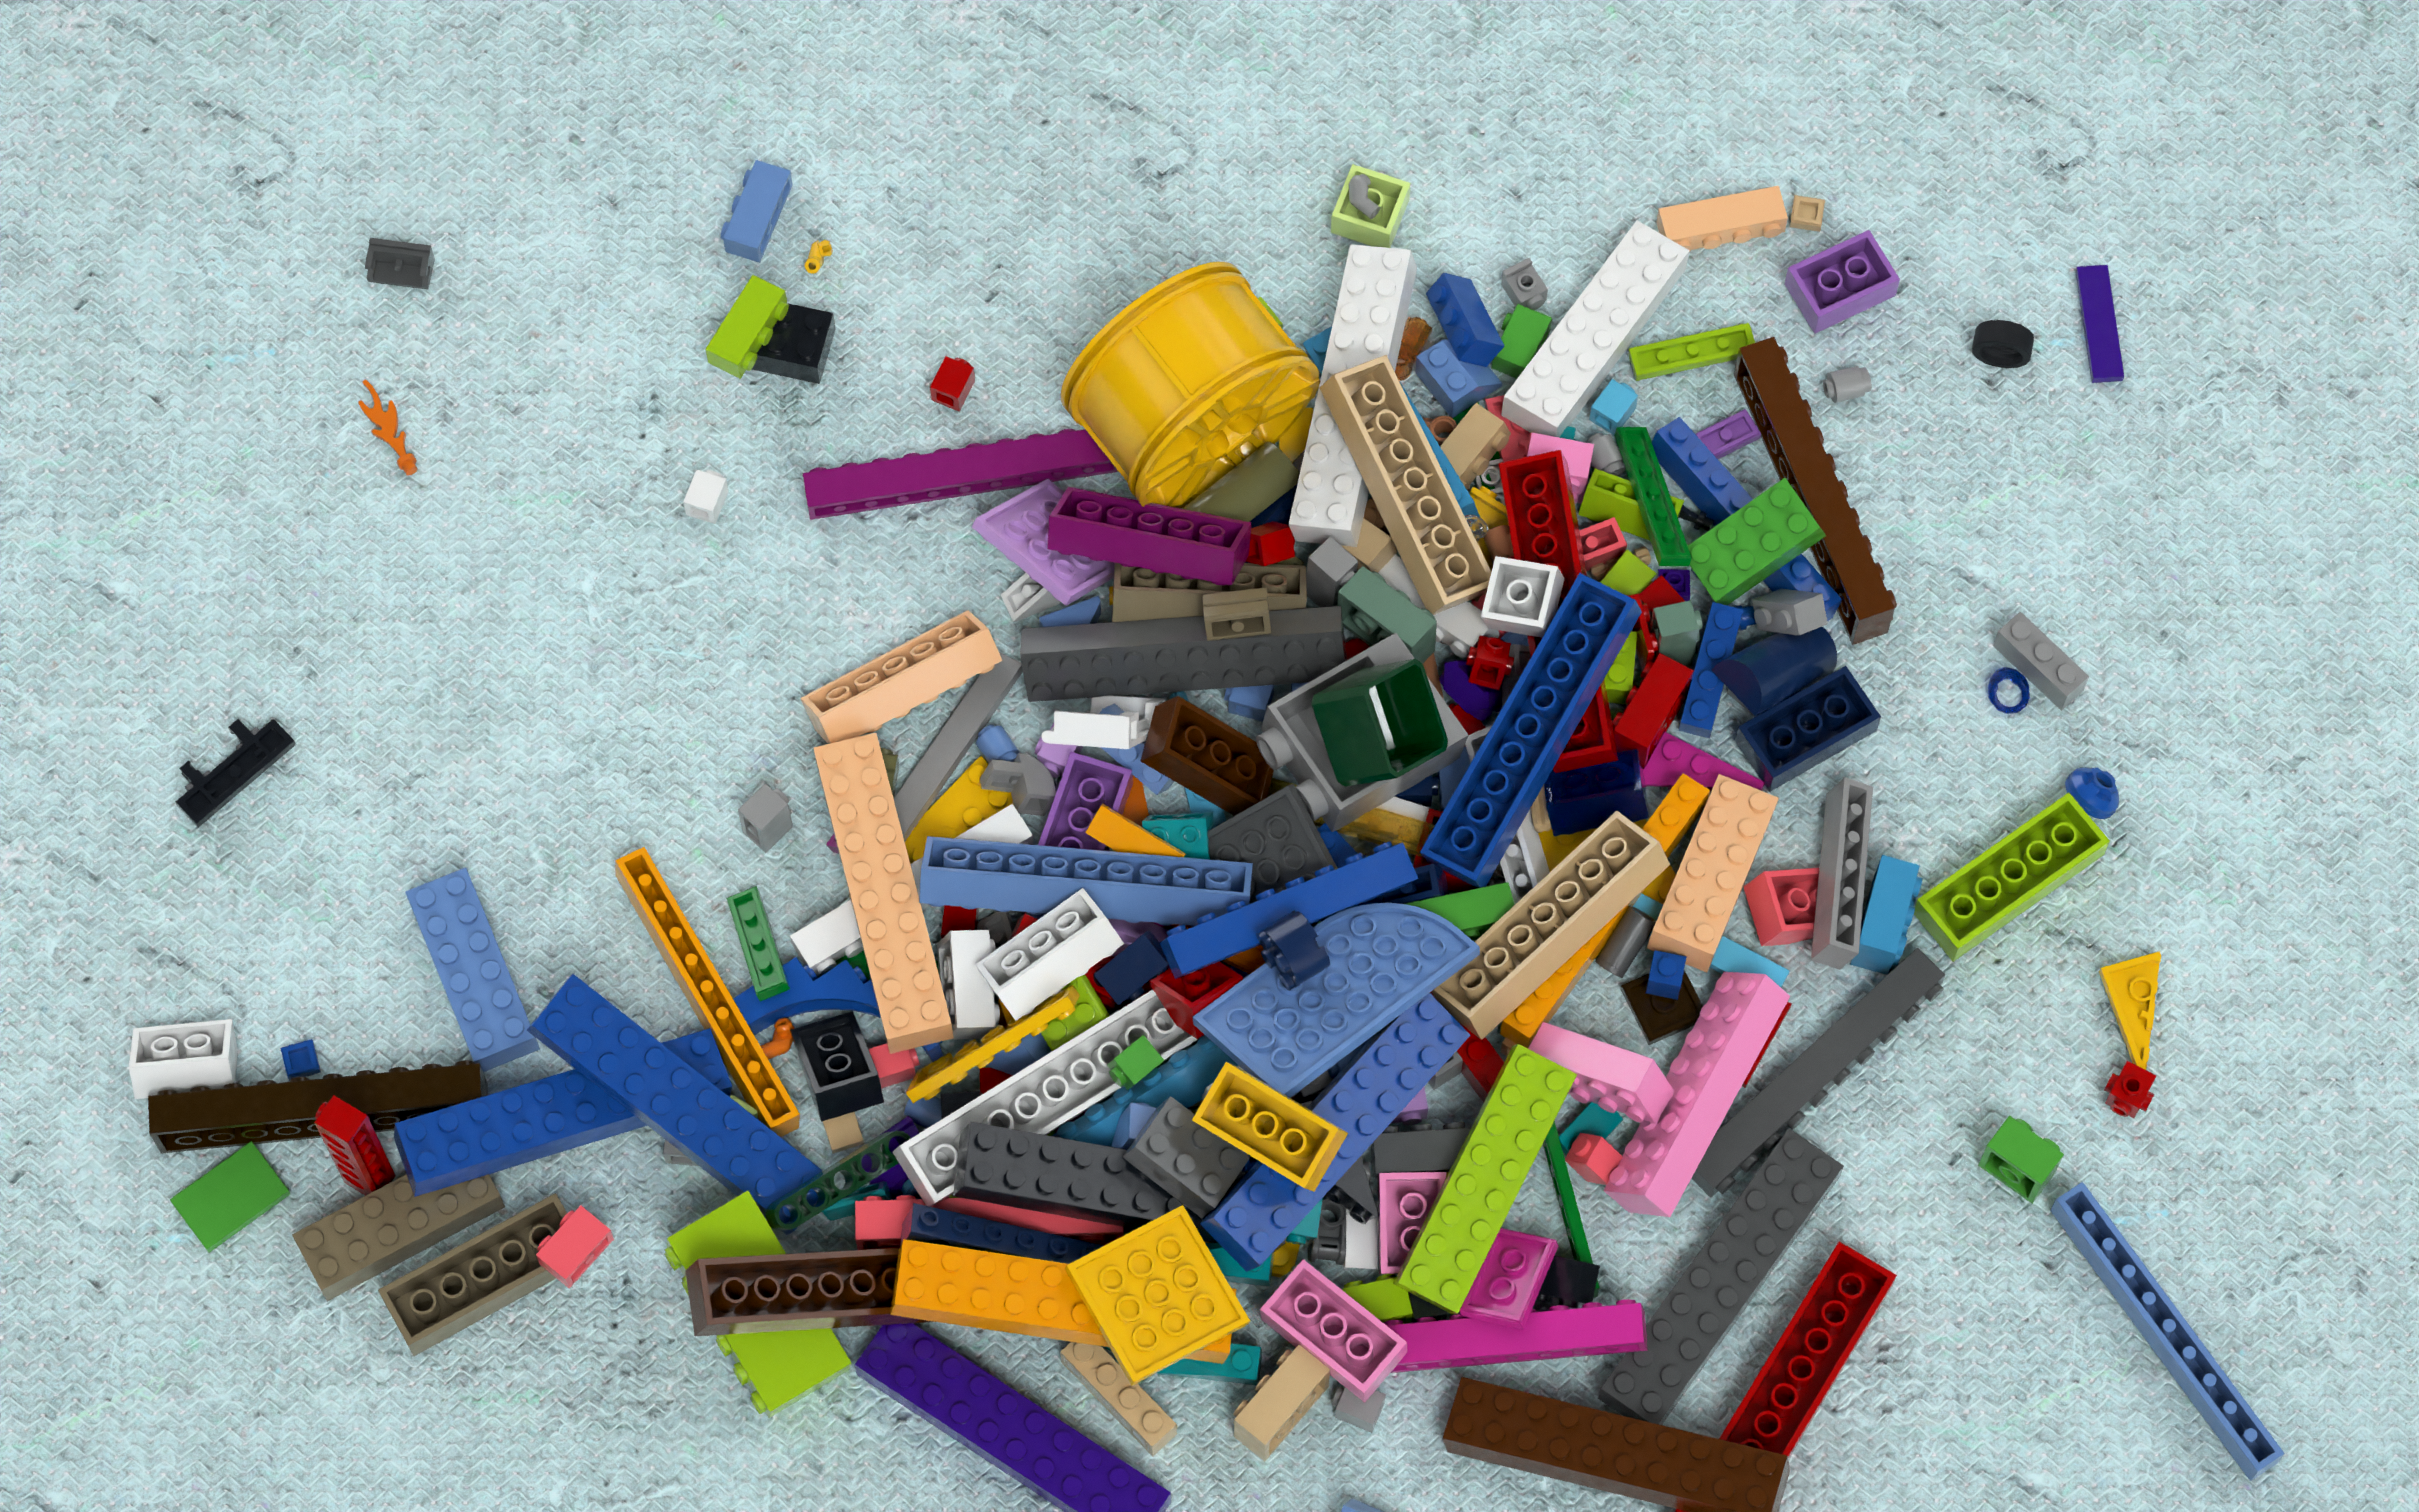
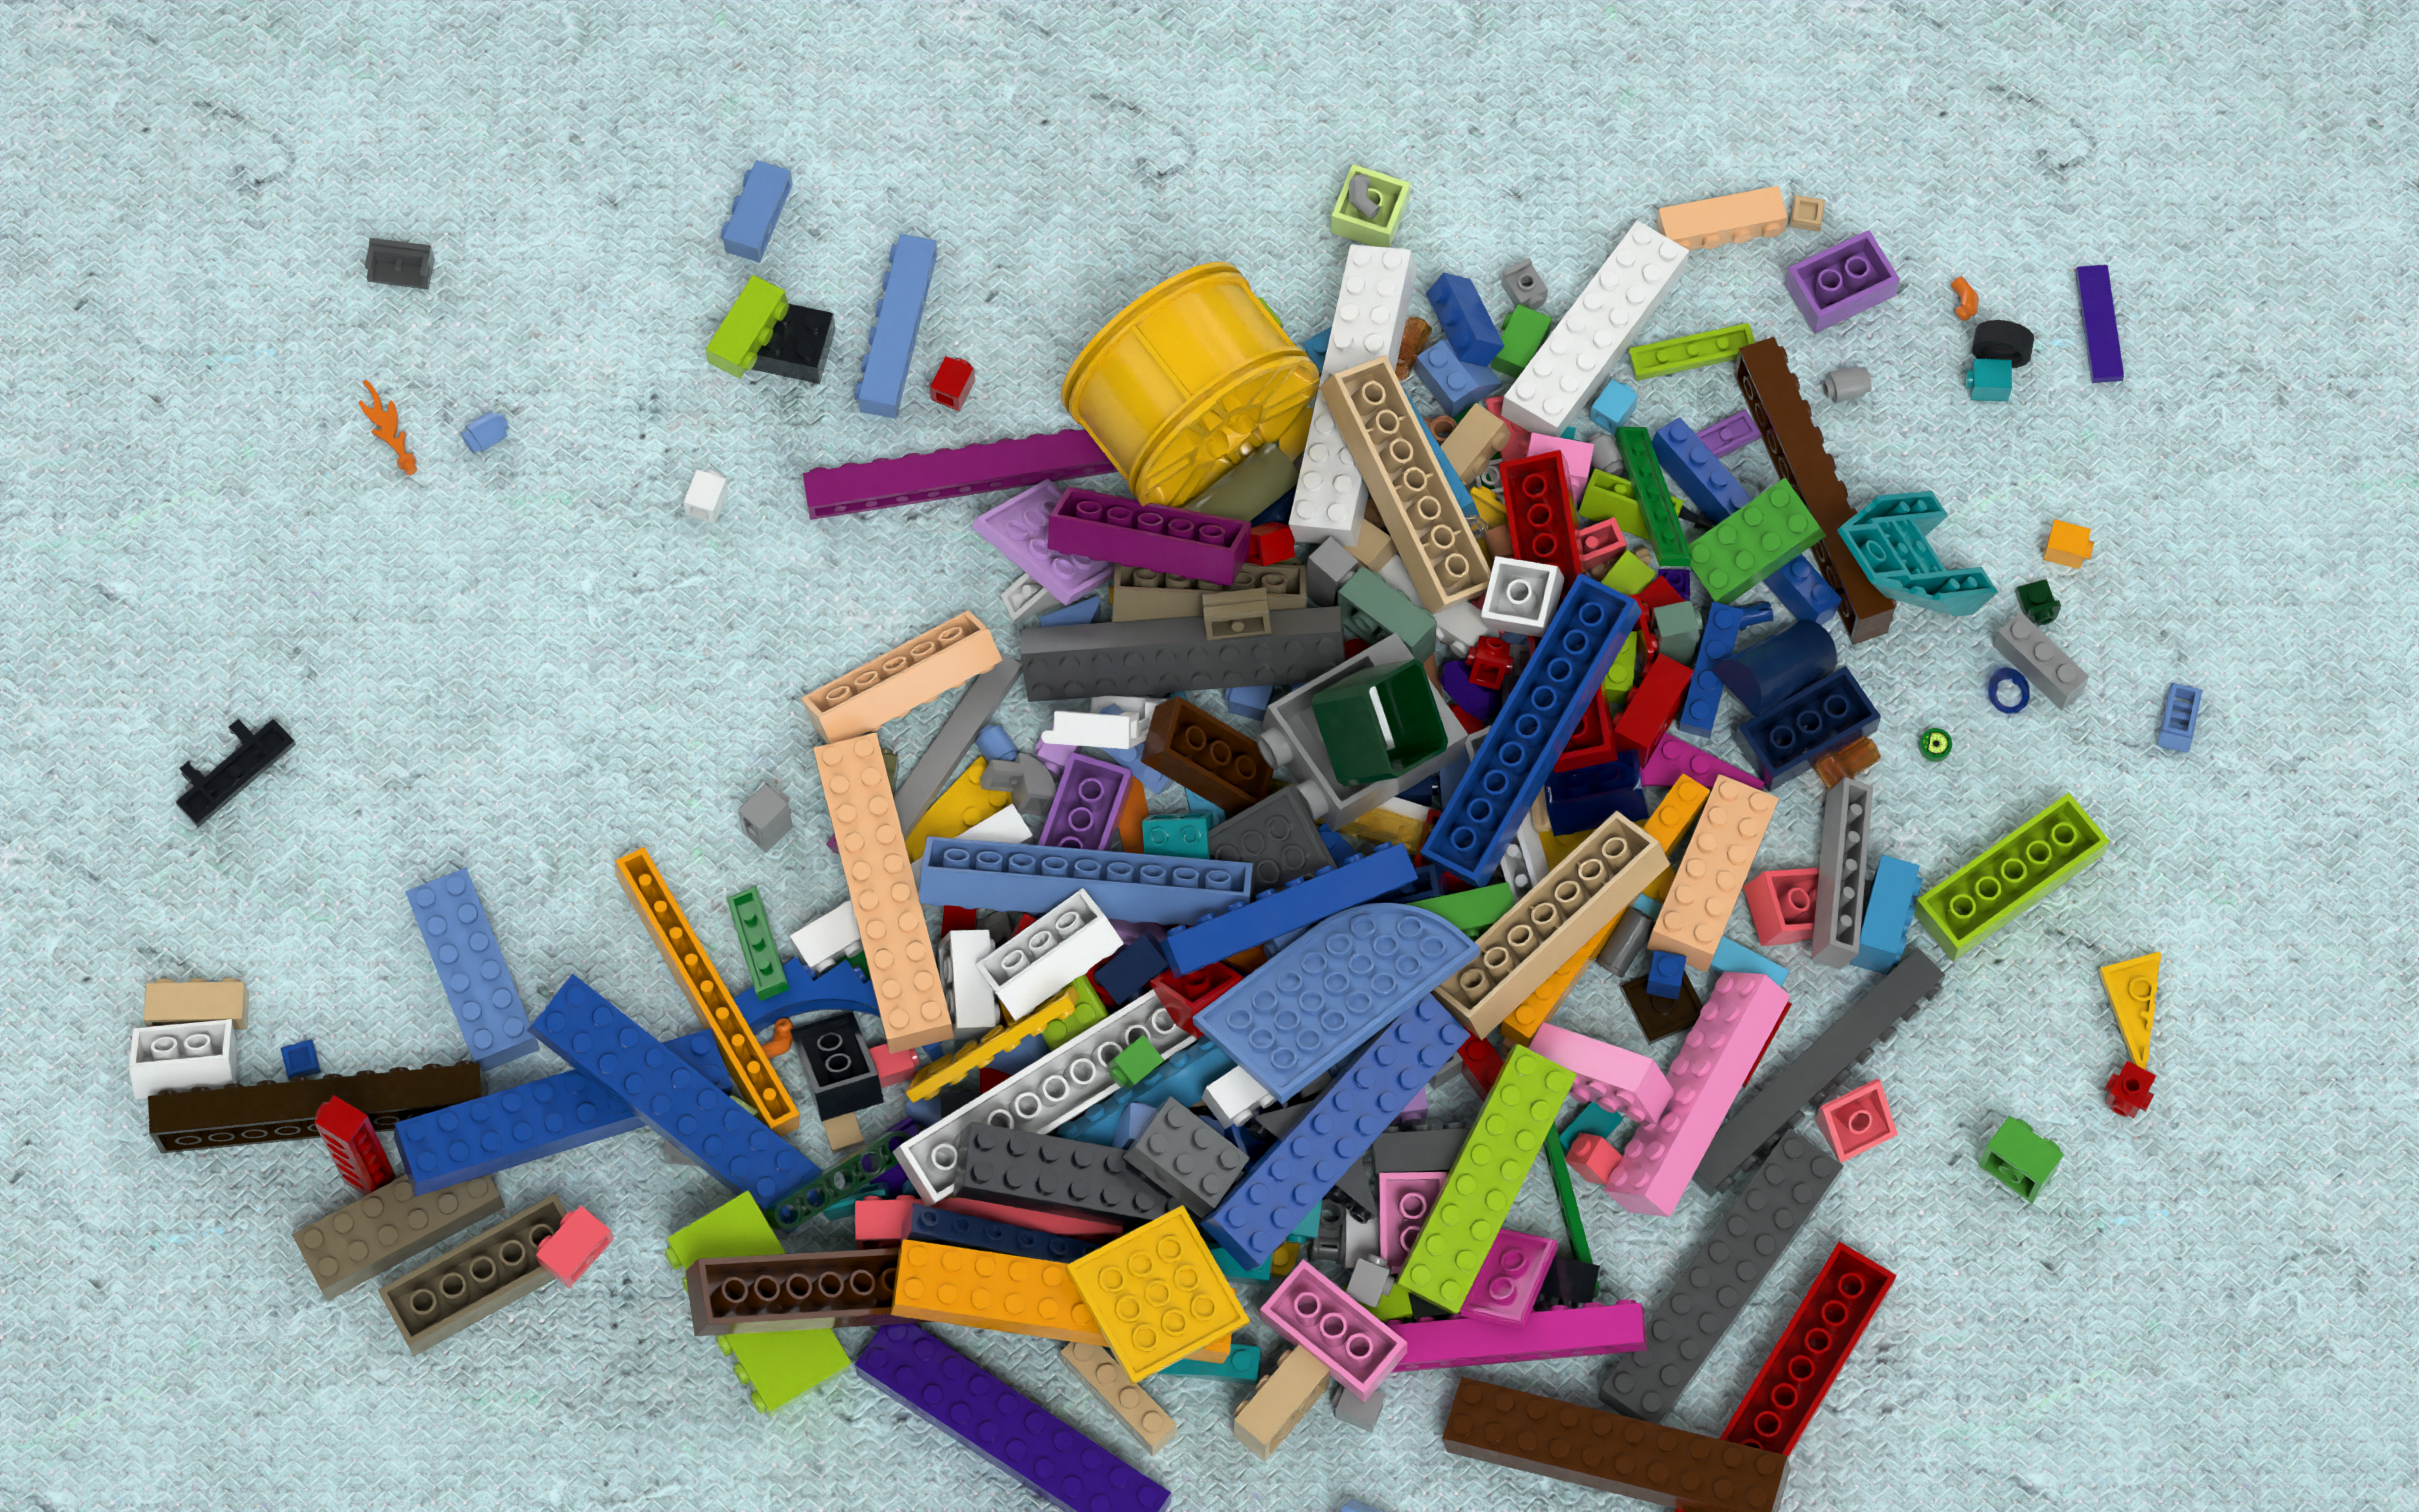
bright green tile [170,1141,290,1253] -> none
yellow arm [804,240,833,274] -> none
light orange tile [1085,804,1186,857] -> none
yellow brick [1192,1062,1348,1192] -> none
dark blue brick [1256,910,1330,990] -> none
light grey brick [1752,589,1828,635] -> none
medium blue brick [2050,1182,2285,1482] -> none
blue piece [2065,767,2119,819] -> none
none -> tan brick [144,978,249,1030]
none -> medium blue brick [460,410,509,454]
none -> medium blue brick [854,234,938,419]
none -> light grey brick [1346,1253,1395,1308]
none -> clear orange piece [1812,736,1881,791]
none -> coral slope [1815,1078,1898,1163]
none -> teal wedge [1837,491,1998,617]
none -> tile [1919,728,1952,762]
none -> orange arm [1951,276,1979,321]
none -> teal brick [1965,359,2012,402]
none -> dark green bracket [2015,579,2061,625]
none -> light orange brick [2043,519,2094,569]
none -> medium blue slope [2158,683,2203,752]

